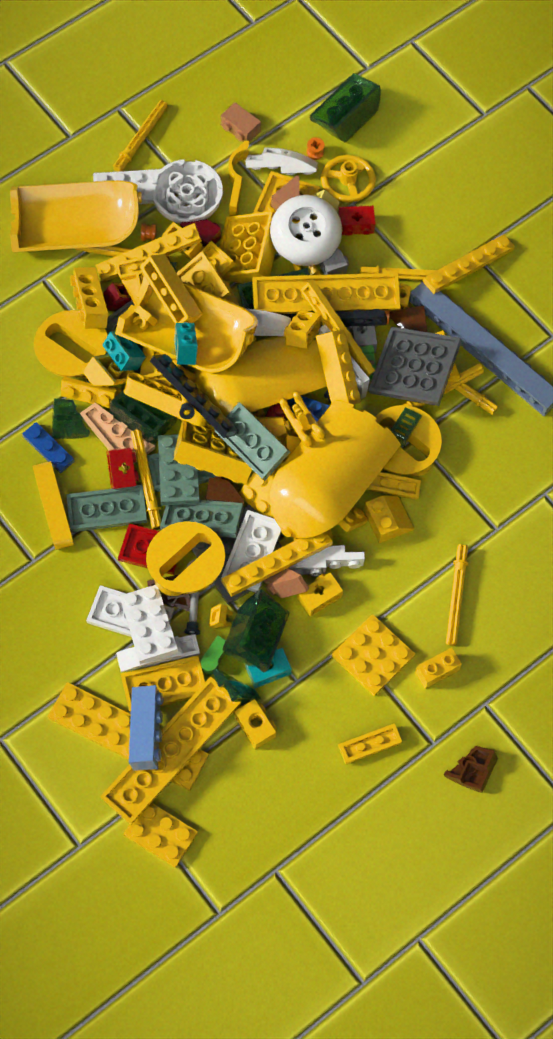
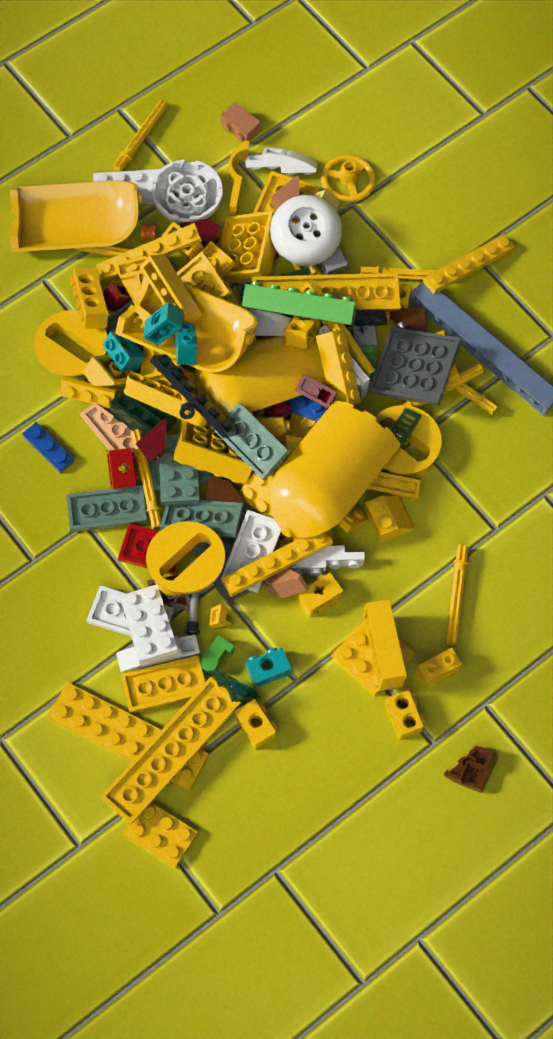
yellow beam [32,461,74,550] -> none
clear green slope [52,398,90,439] -> none
medium blue brick [129,685,163,771] -> none
clear green windscreen [222,589,290,673] -> none
yellow piece [279,391,325,447] -> none
orange wheel [307,137,324,160] -> none
clear green windscreen [310,73,381,143] -> none
red brick [338,206,376,236] -> none
yellow plate [338,723,402,765] -> none
none -> dark red slope [135,419,167,462]
none -> teal brick [143,302,183,346]
none -> bright green brick [242,282,358,326]
none -> slope [295,374,337,408]
none -> yellow brick [363,599,407,691]
none -> yellow brick [385,690,425,740]

